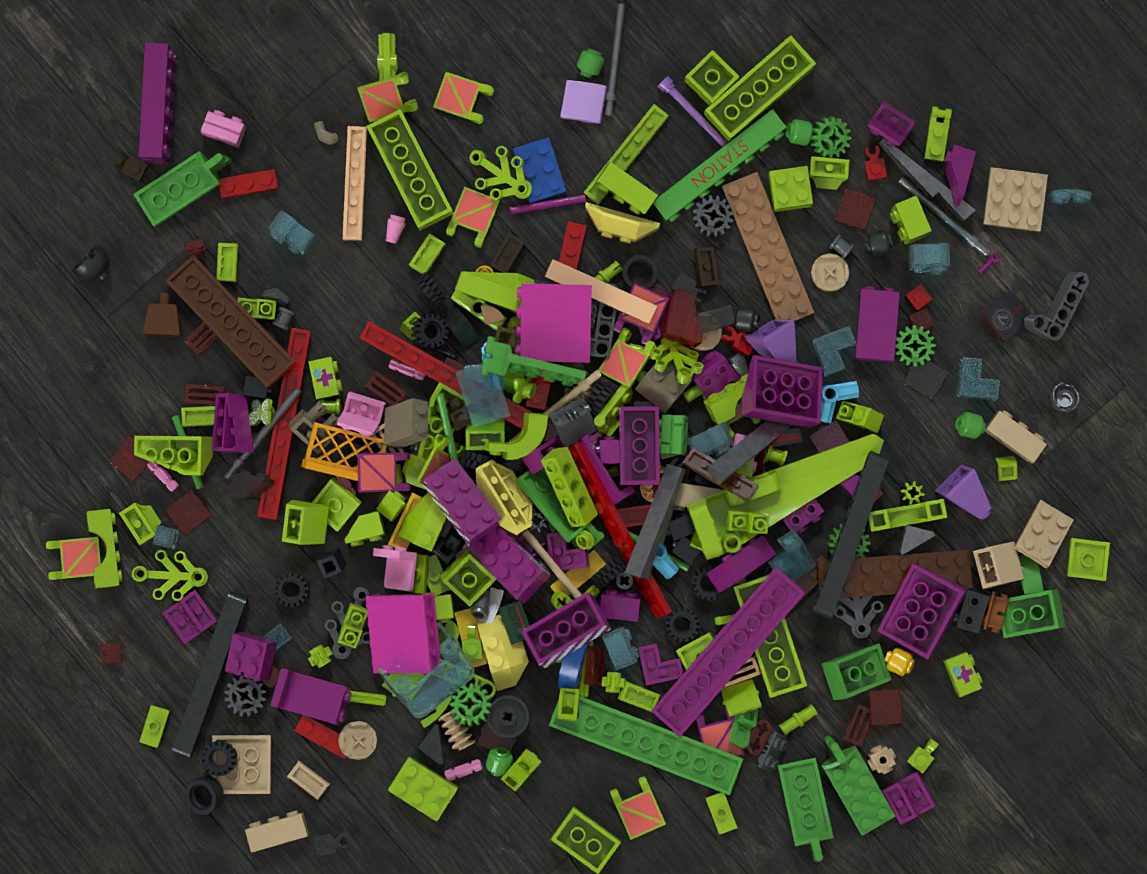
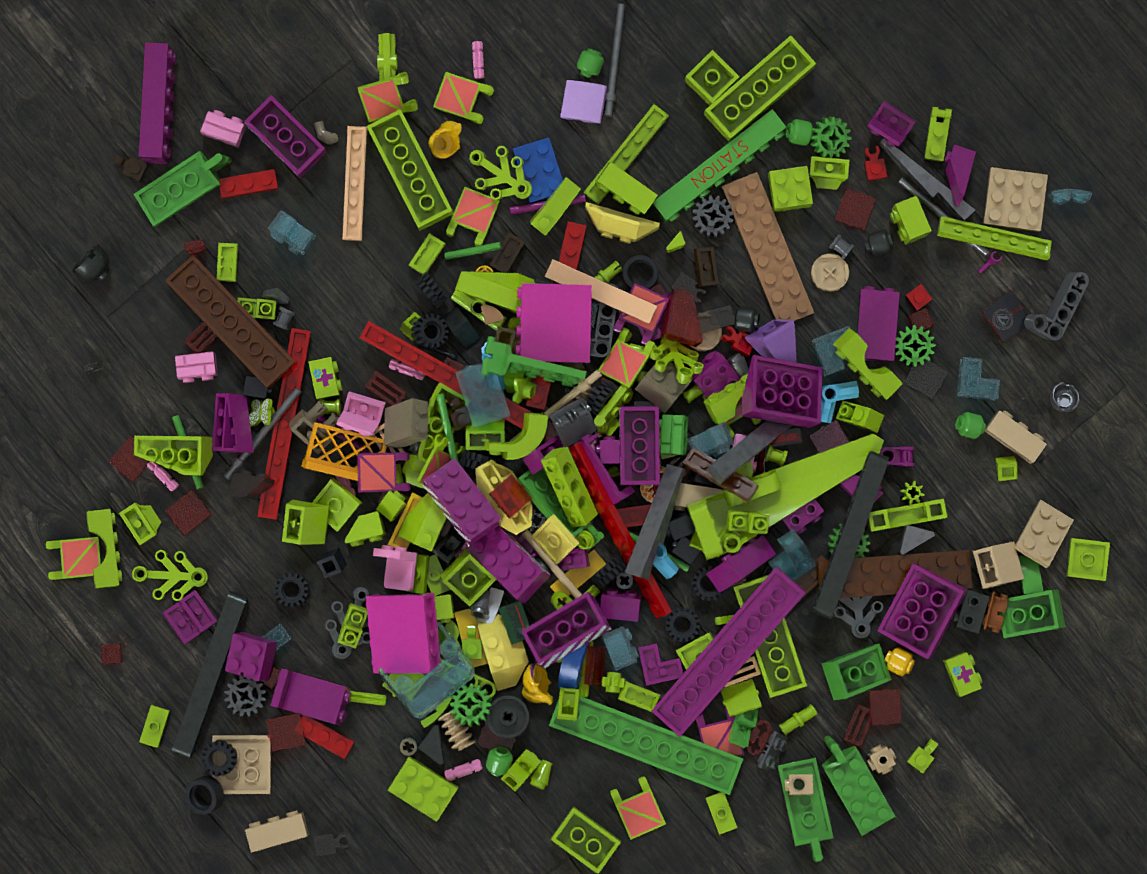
reddish brown torso [143,293,182,337] -> none
clear light blue brick [153,525,179,549] -> none
lime plate [181,406,215,427] -> none
clear red tile [184,384,225,406] -> none
tan tile [287,761,330,800] -> none
lime gear [308,644,333,668] -> none
tan tile [338,721,377,760] -> none
bright pink cone [386,214,406,244] -> none
medium lavender piece [657,76,728,147] -> none
magenta slope [882,771,936,825] -> none
clear light blue brick [908,243,950,275] -> none
medium lavender slope [935,464,991,520] -> none
none -> bright pink brick [175,352,218,383]
none -> magenta brick [244,95,327,179]
none -> clear red piece [266,713,306,751]
none -> dark tan bush [400,738,417,756]
none -> yellow hair [428,121,462,160]
none -> bright green bar [445,242,502,260]
none -> bright pink axle [472,41,484,79]
none -> clear red piece [489,474,532,519]
none -> yellow hair [522,662,553,705]
none -> lime slope [530,177,581,236]
none -> lime cone [530,759,553,790]
none -> light yellow plate [531,514,579,565]
none -> lime slope [666,231,685,253]
none -> tan brick [785,774,813,795]
none -> lime arch [833,328,903,400]
none -> magenta piece [880,447,915,467]
none -> lime tile [937,216,1052,261]

